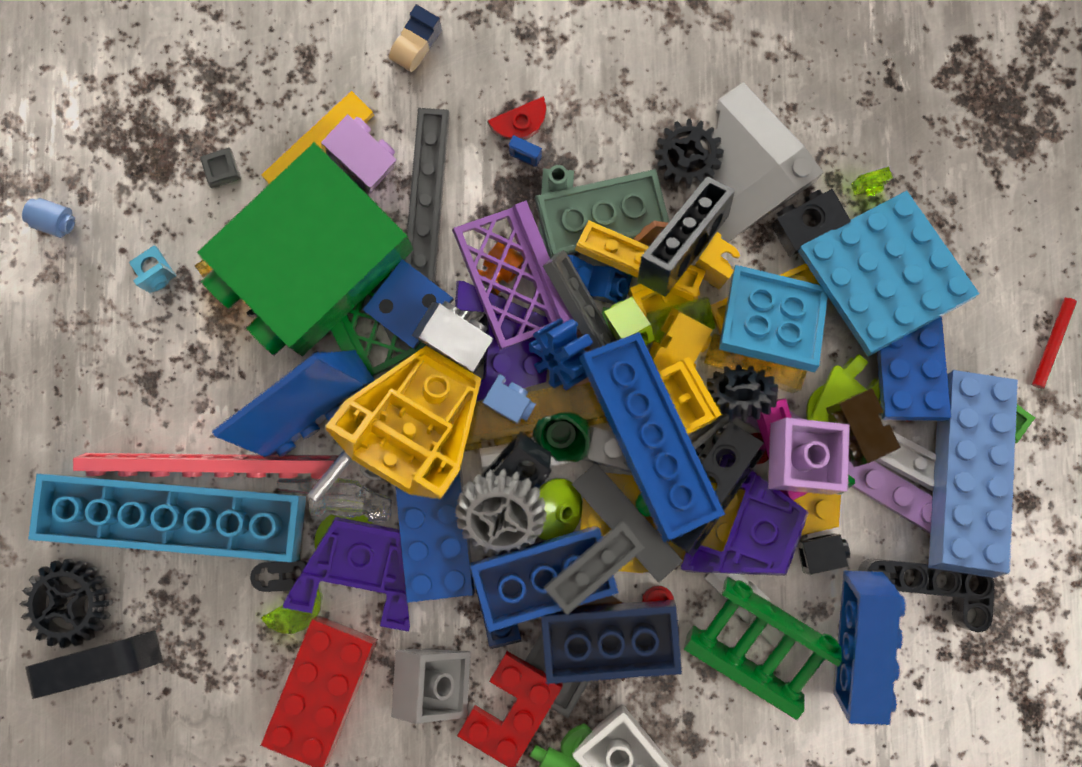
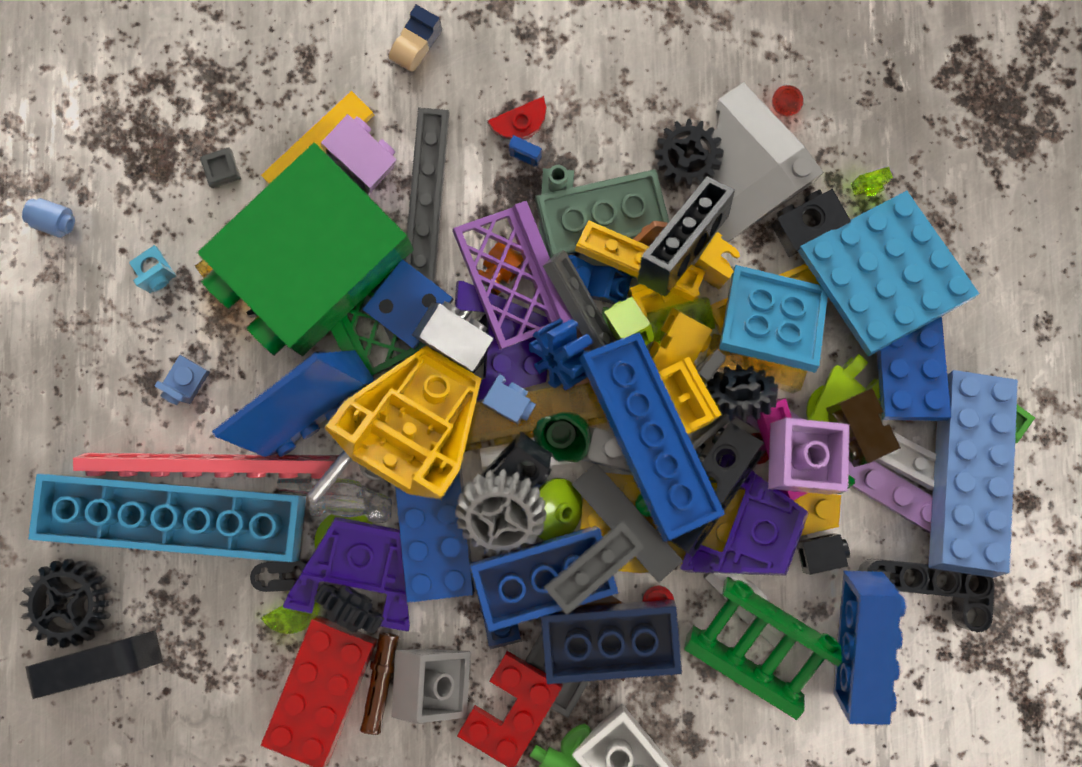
red bar [1032,297,1077,389] -> none
none -> medium blue bracket [155,355,210,405]
none -> black gear [314,583,384,634]
none -> reddish brown pin [360,632,400,735]
none -> dark grey tile [696,349,726,384]
none -> clear red plate [772,85,804,117]

